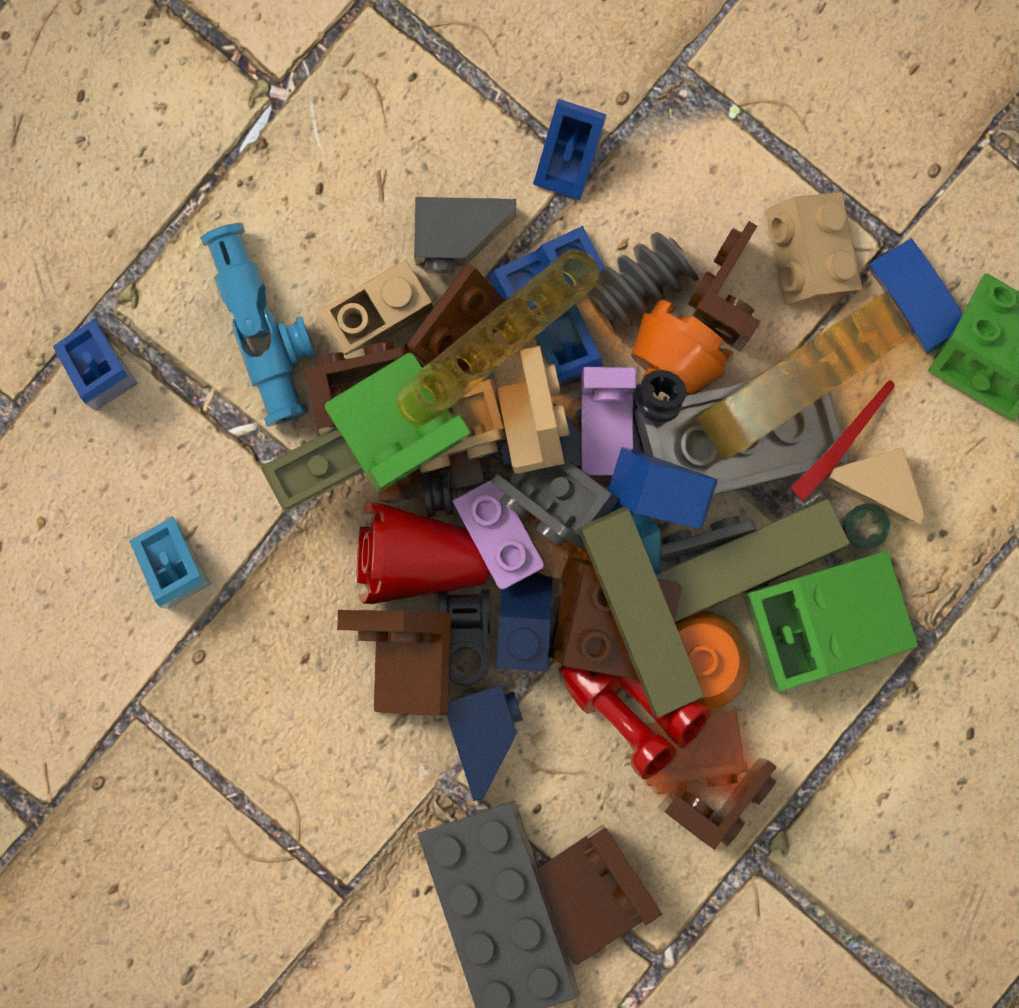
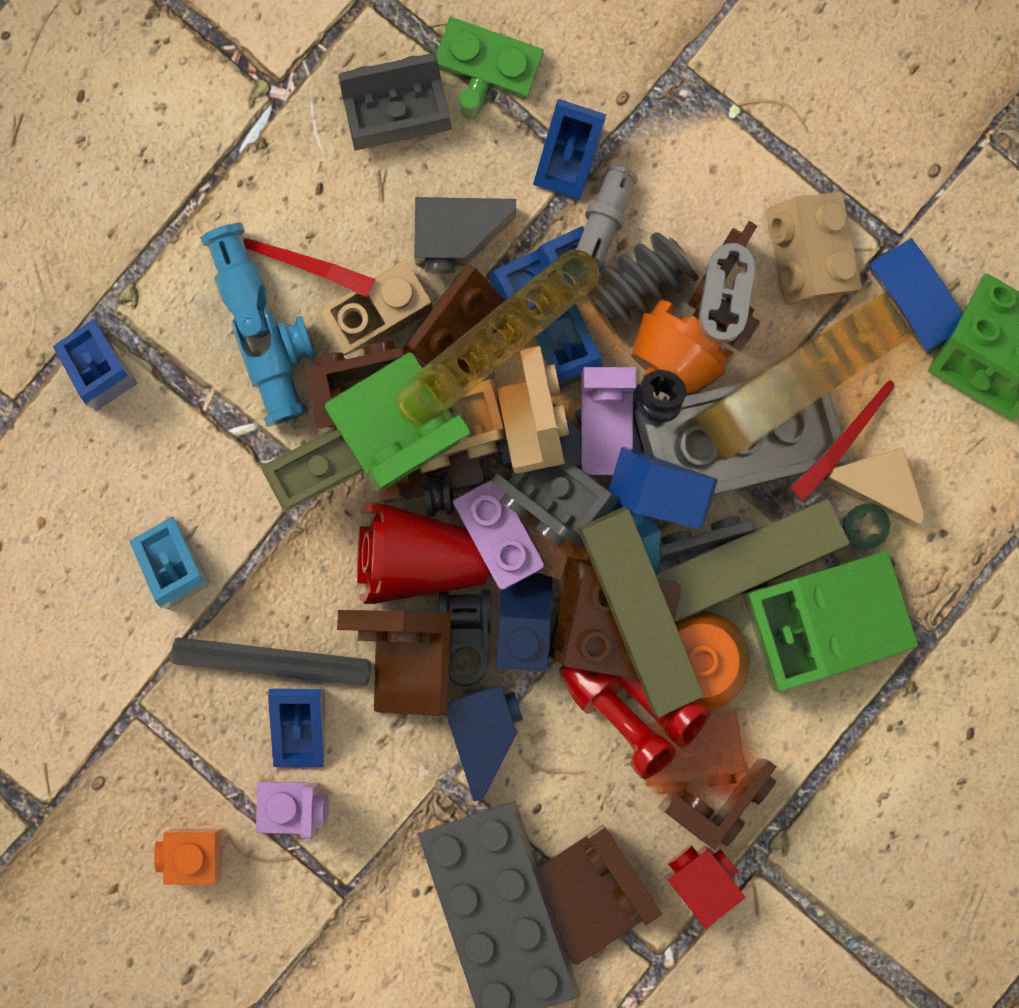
none -> orange brick [154,829,221,885]
none -> dark grey axle [171,637,371,686]
none -> red sticker [243,238,376,297]
none -> lavender bracket [256,781,328,839]
none -> blue slope [268,688,325,767]
none -> dark grey bracket [338,53,452,151]
none -> bright green plate [436,17,544,119]
none -> light grey pin [573,165,638,268]
none -> red brick [665,845,746,929]
none -> light grey beam [699,243,755,343]

